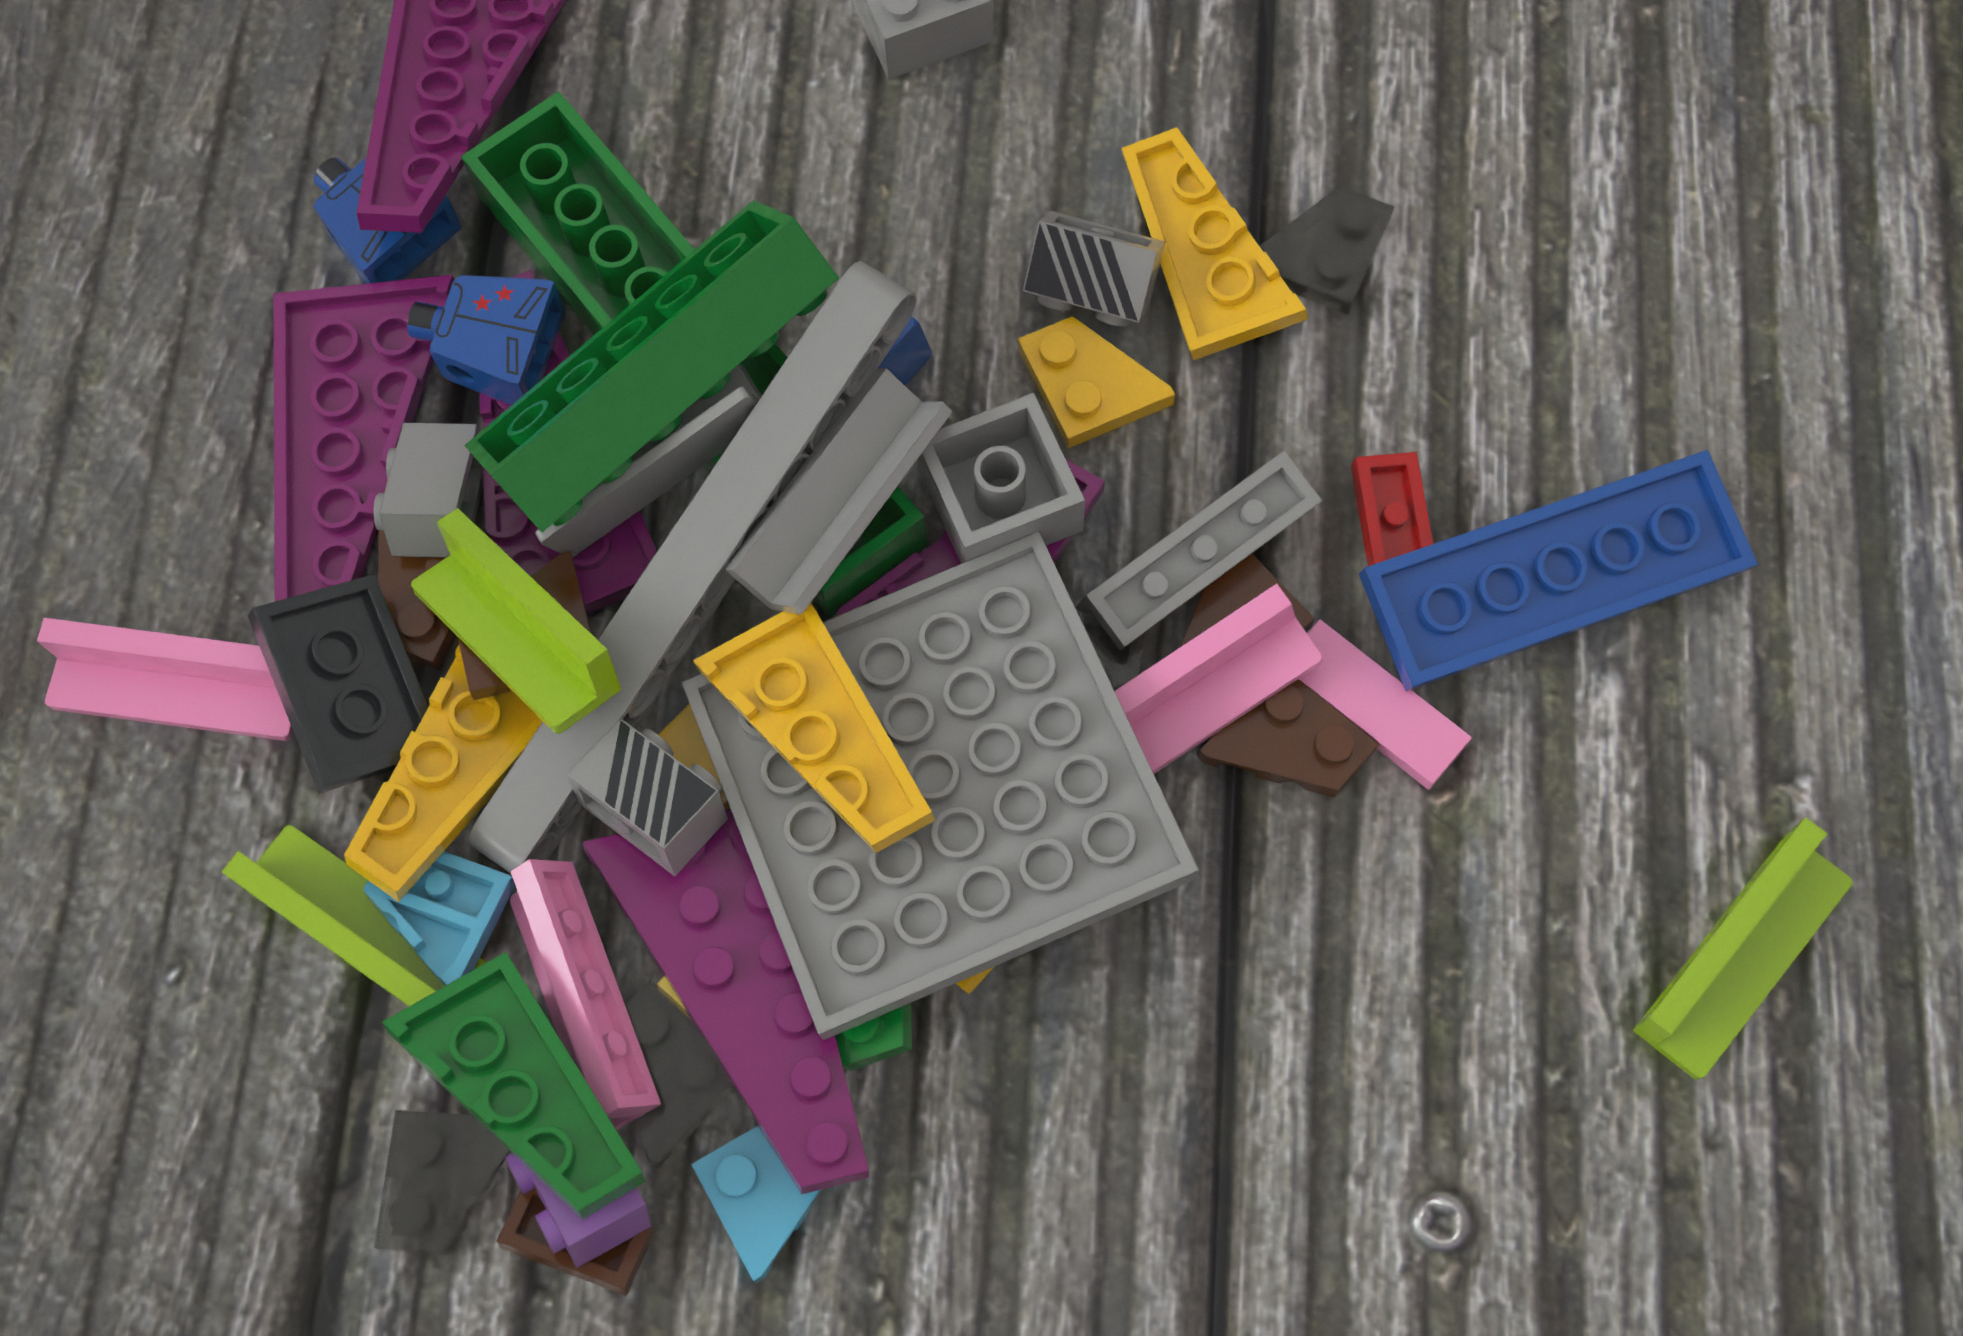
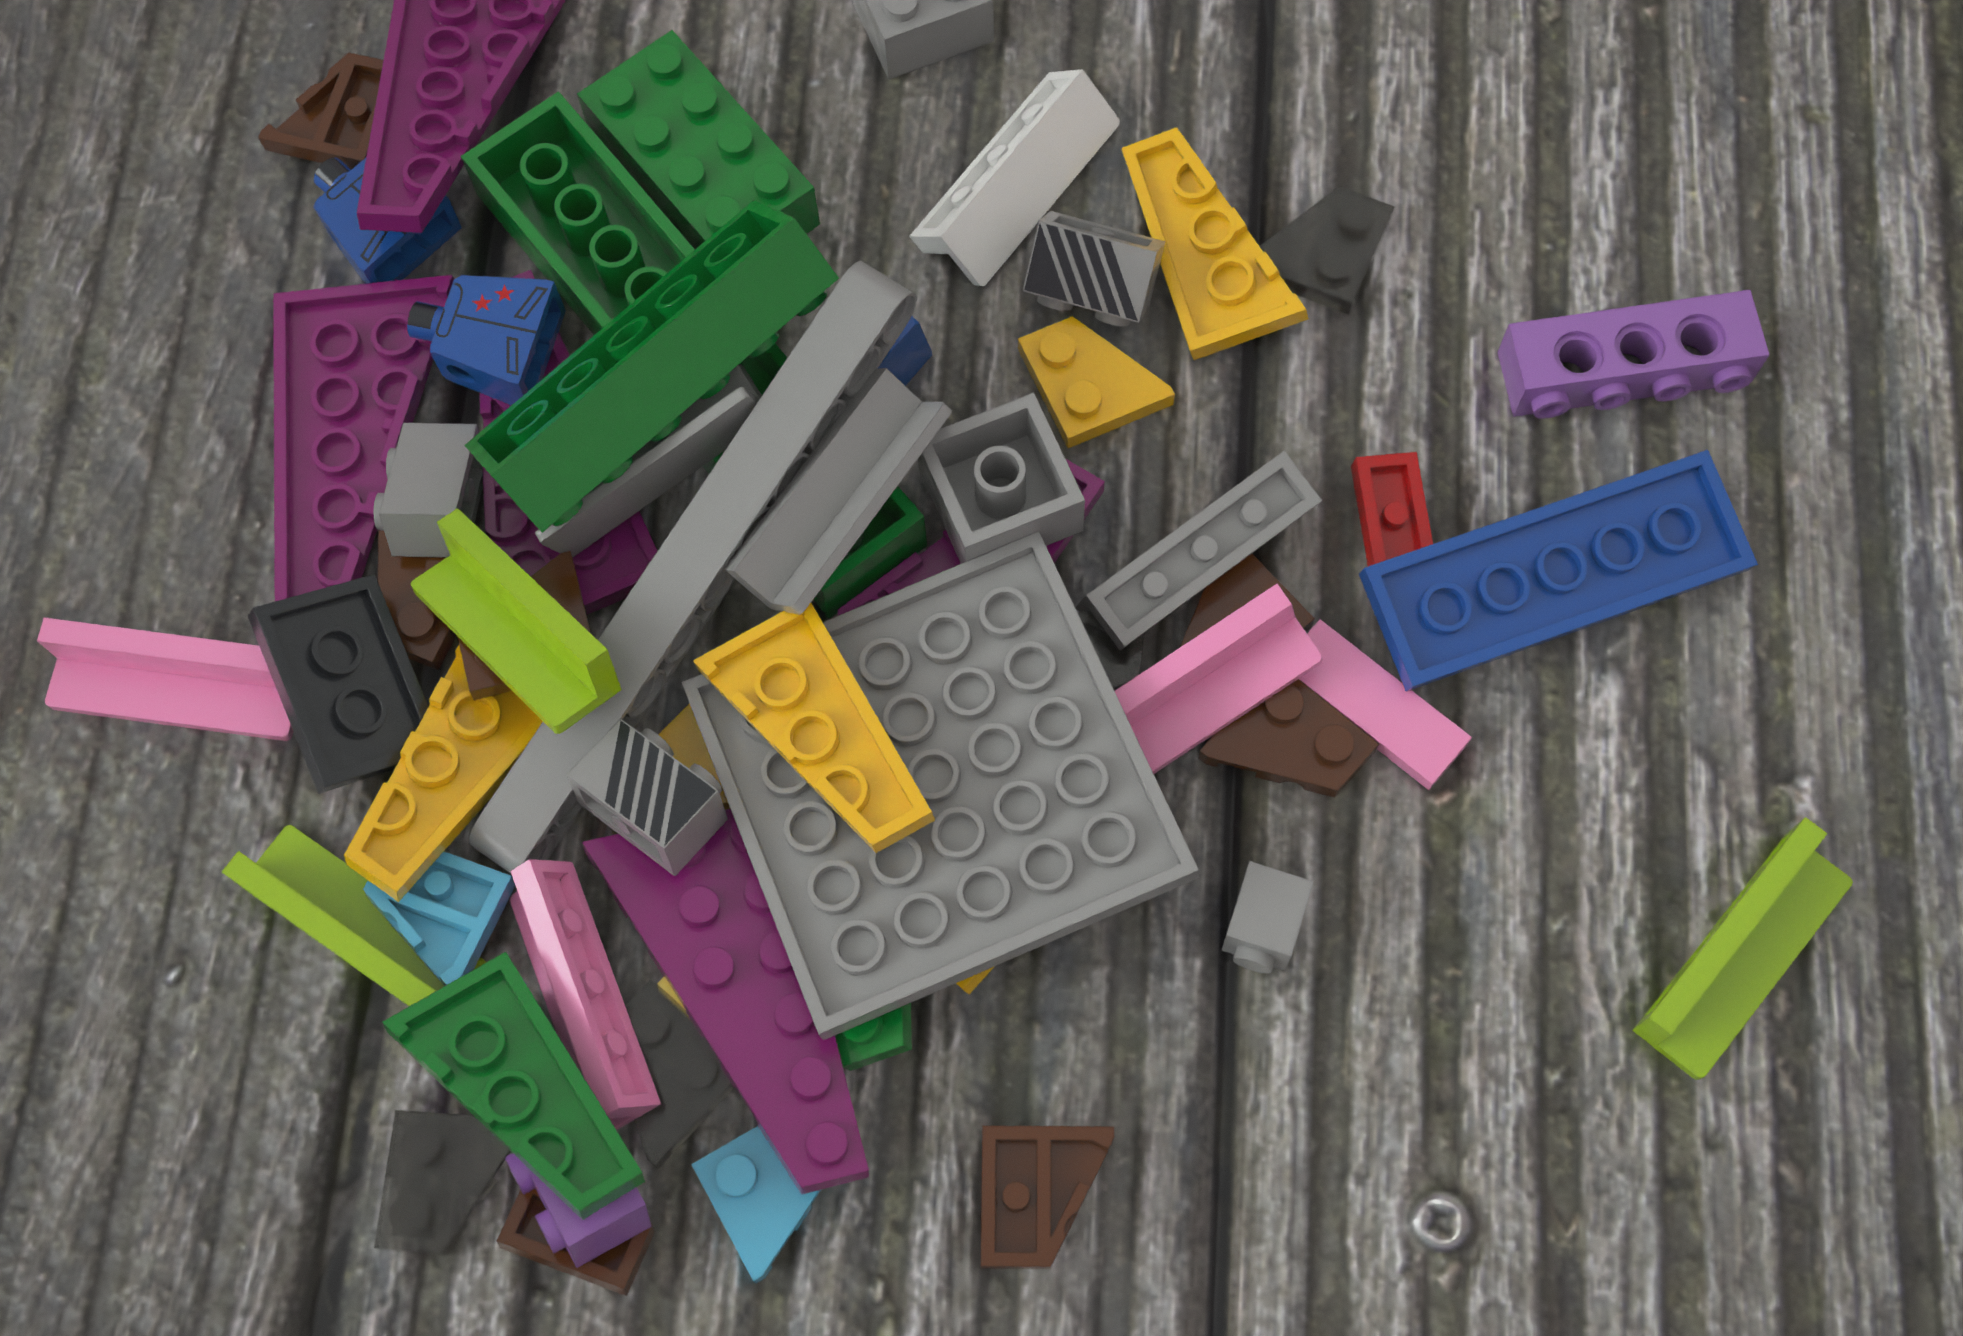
none -> reddish brown wing [258,52,383,170]
none -> green brick [577,30,820,249]
none -> white panel [909,69,1120,286]
none -> reddish brown wing [981,1125,1114,1269]
none -> light grey brick [1222,861,1314,973]
none -> medium lavender brick [1497,289,1769,419]

